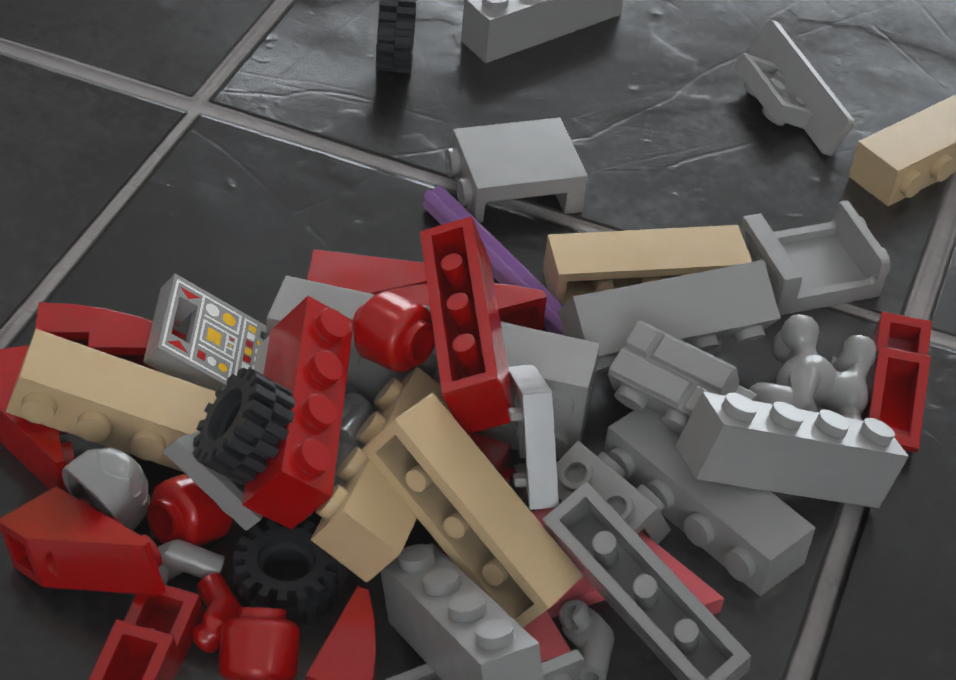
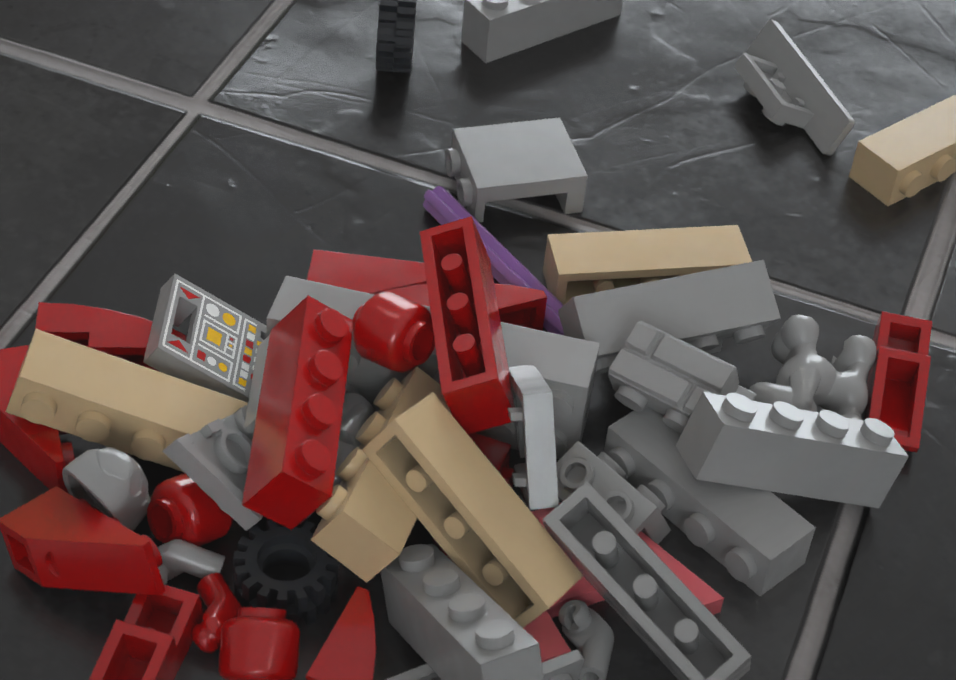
black tyre [193,367,295,484] -> none
light grey panel [740,200,890,315] -> none

